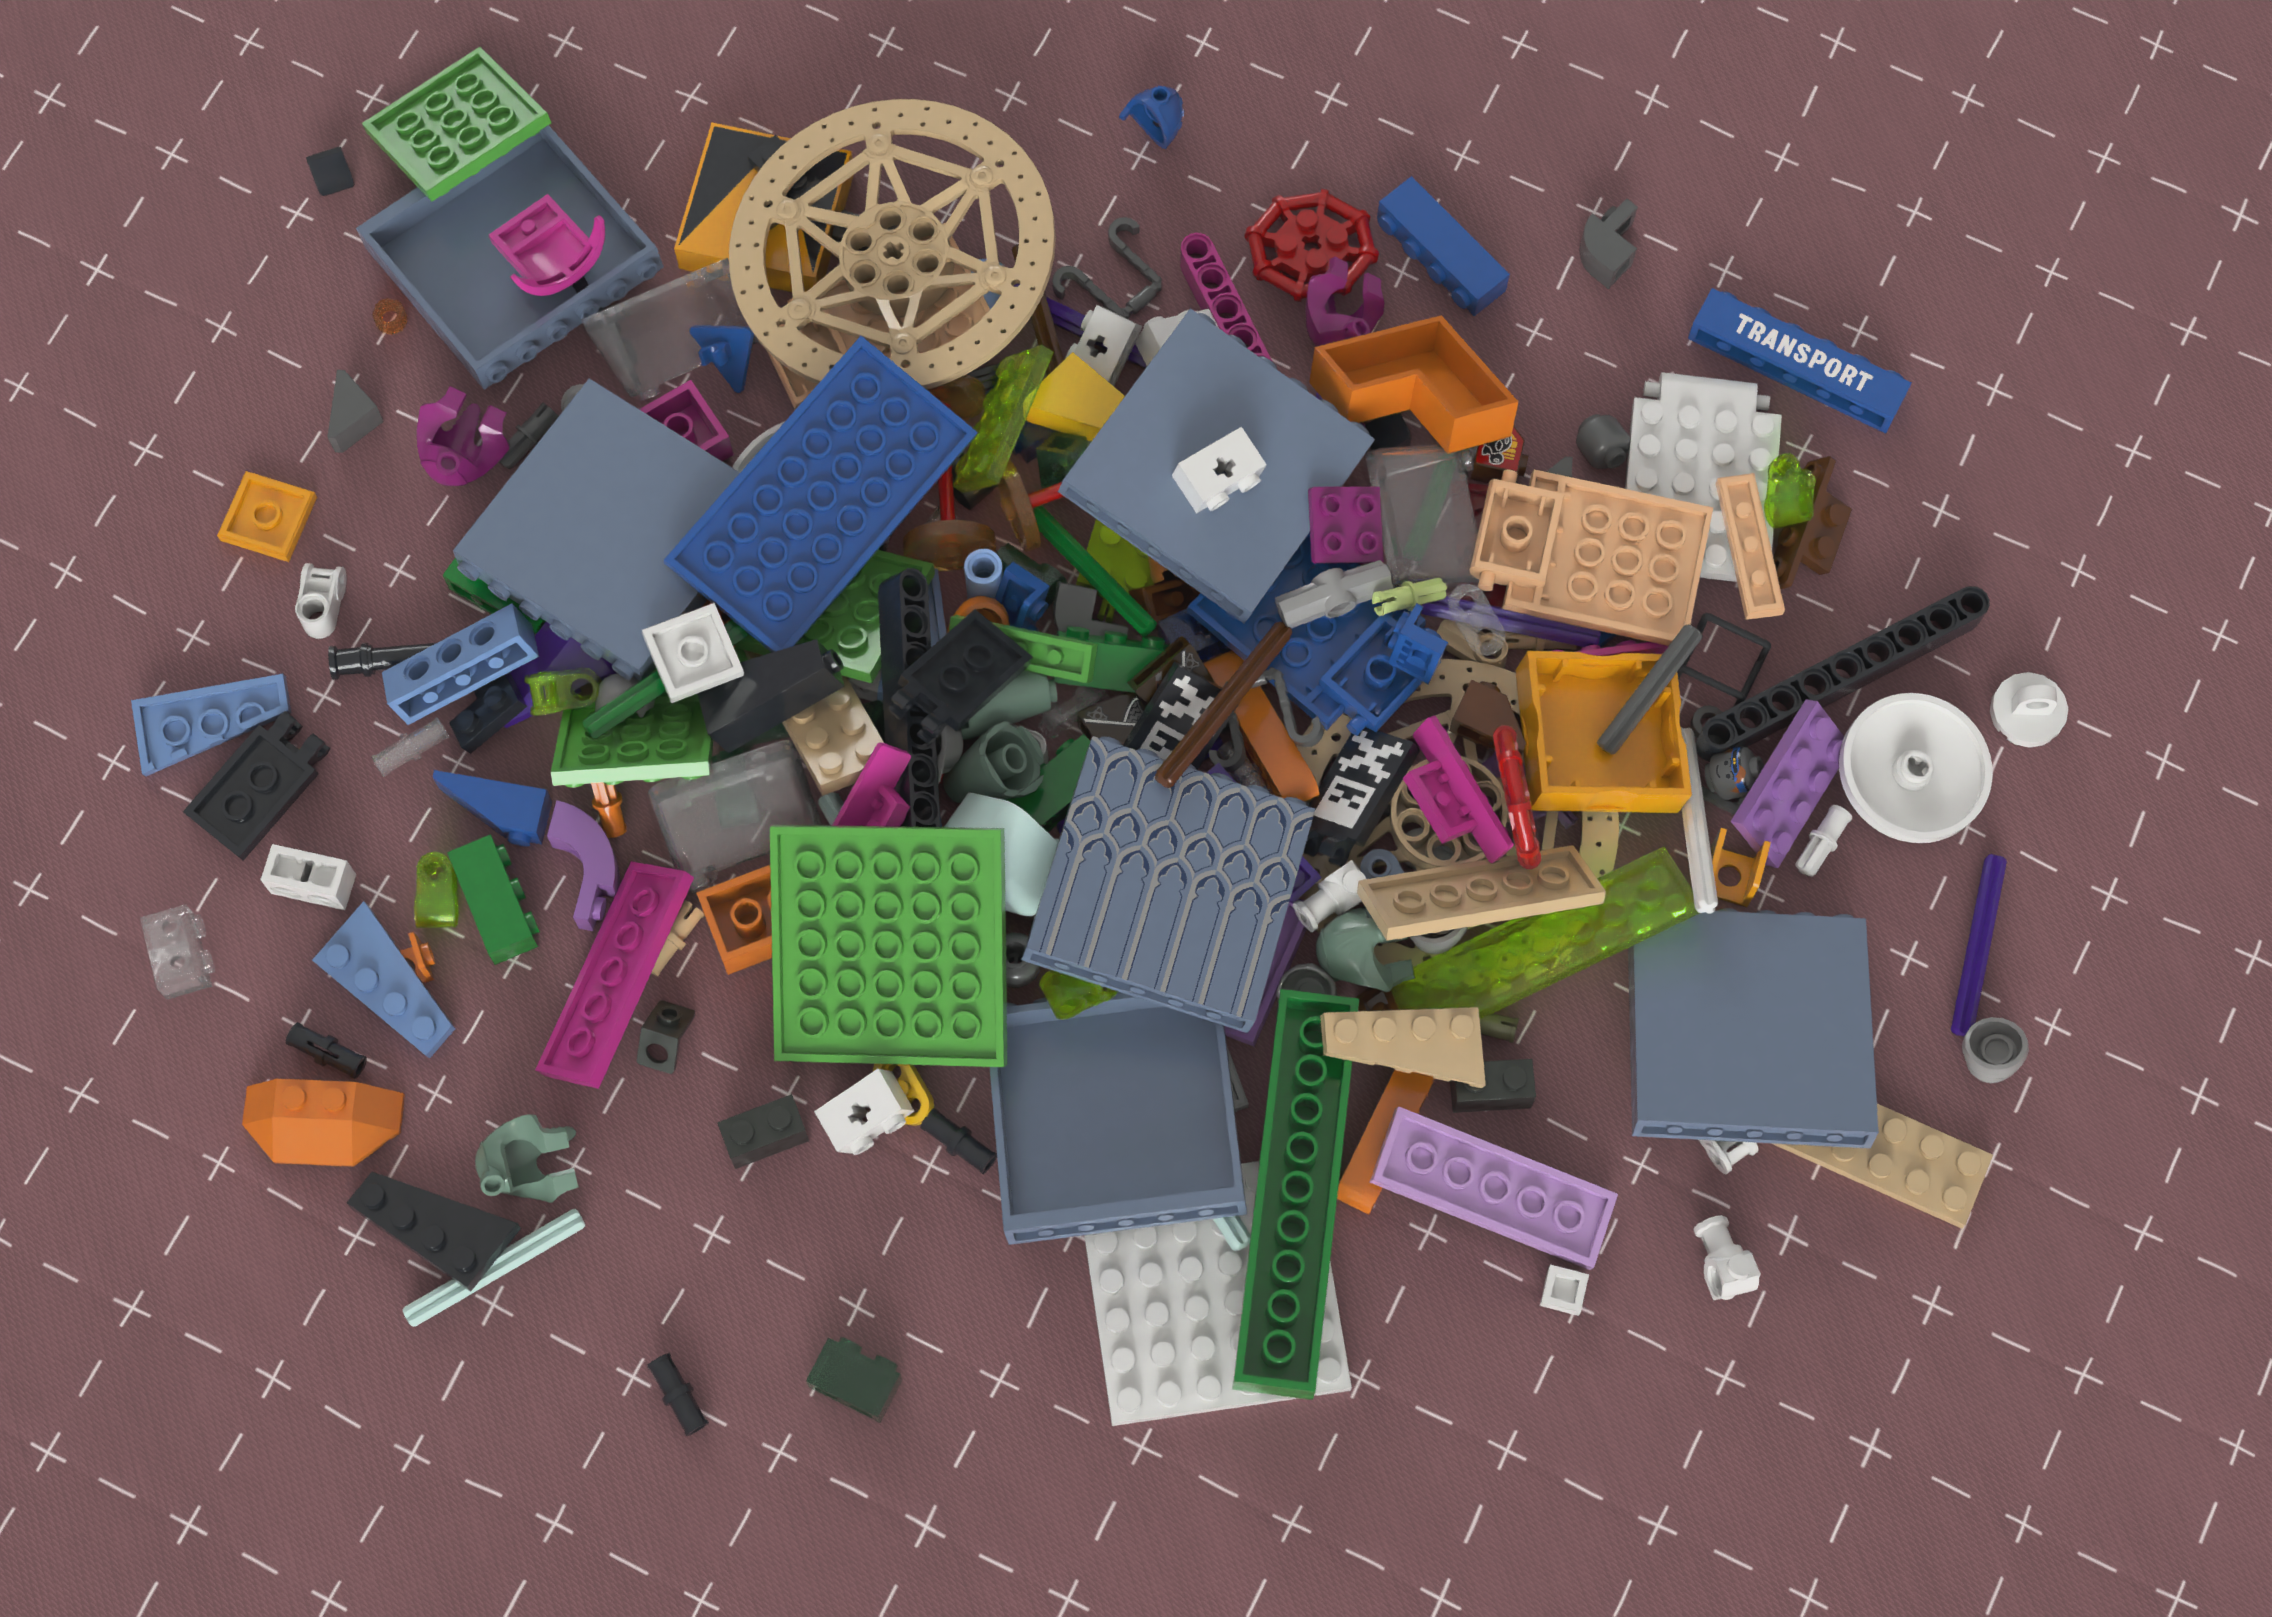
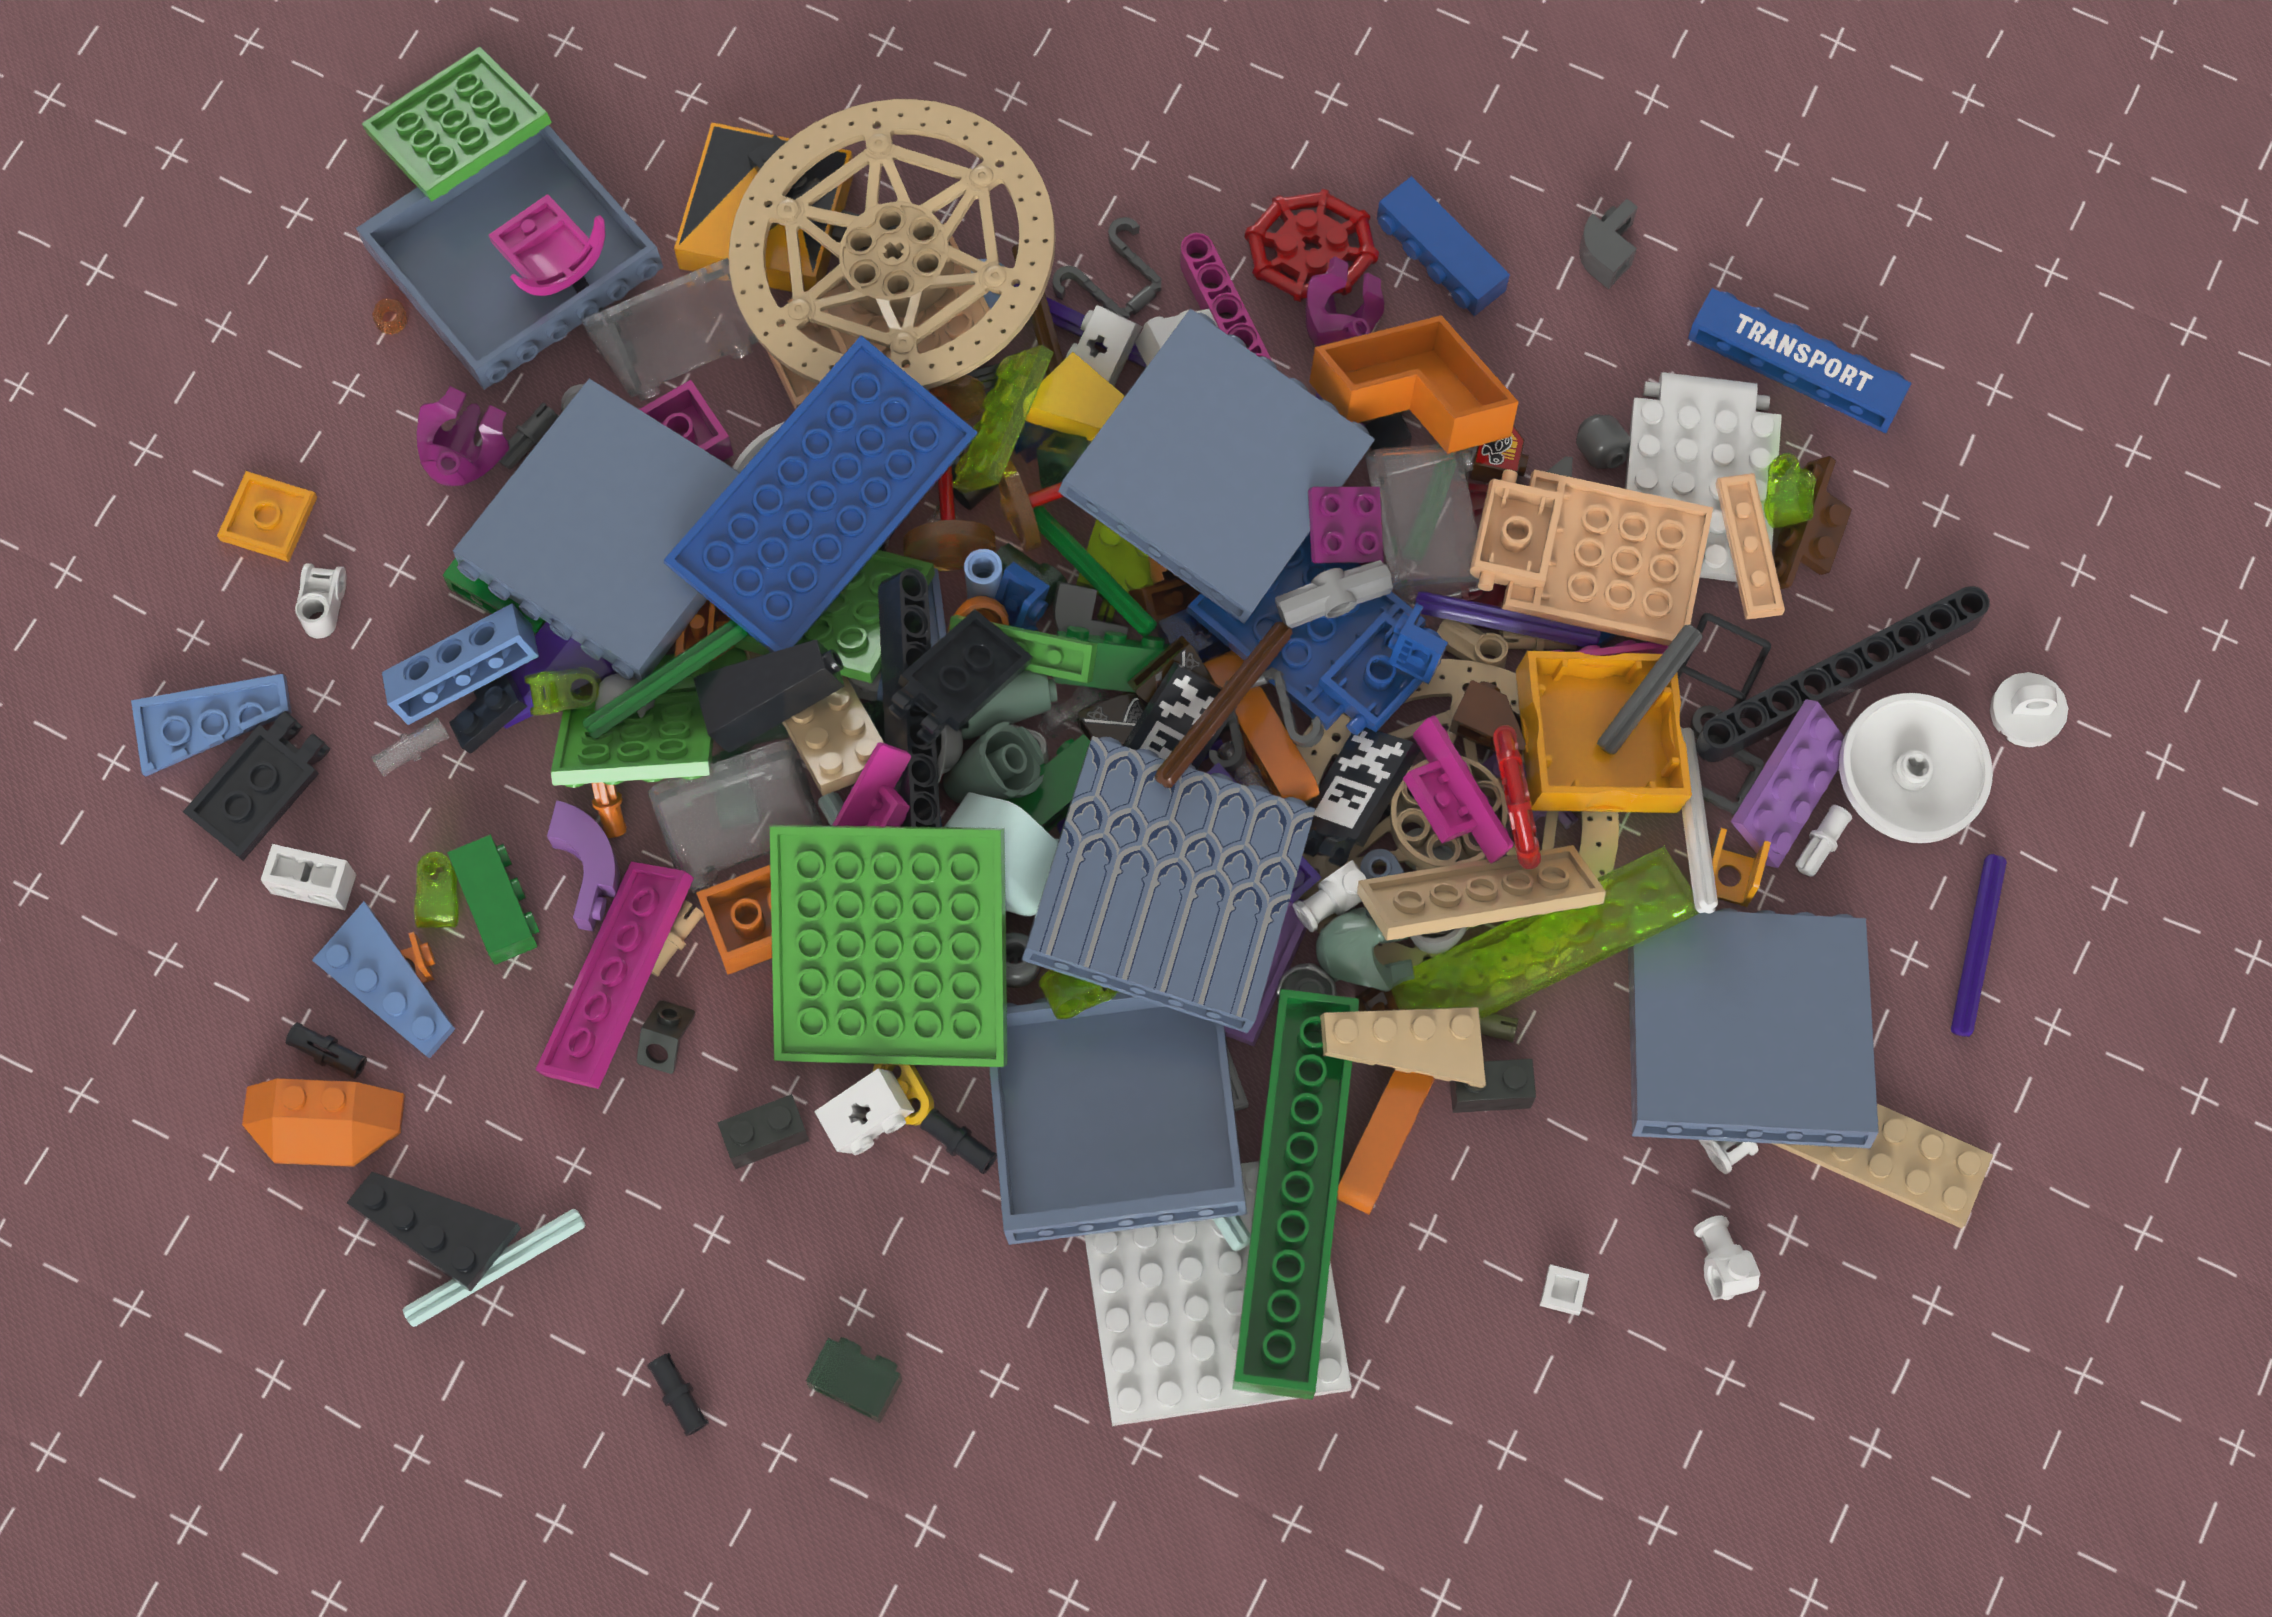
clear brick [140,904,215,1000] -> none
black slope [306,147,354,196] -> none
dark grey slope [327,370,384,453] -> none
black pin [328,643,436,680] -> none
blue slope [433,770,552,847] -> none
sand green piece [475,1114,578,1203] -> none
white plate [642,603,744,703] -> none
blue piece [689,325,754,393] -> none
blue helmet [1119,86,1184,149] -> none
white brick [1172,427,1267,513] -> none
lavender plate [1370,1106,1618,1270] -> none
yellowish green axle [1372,578,1447,616] -> none
clear plate [1447,584,1505,655] -> none
dark grey head [1705,746,1764,800] -> none
light grey hat [1962,1017,2029,1084] -> none

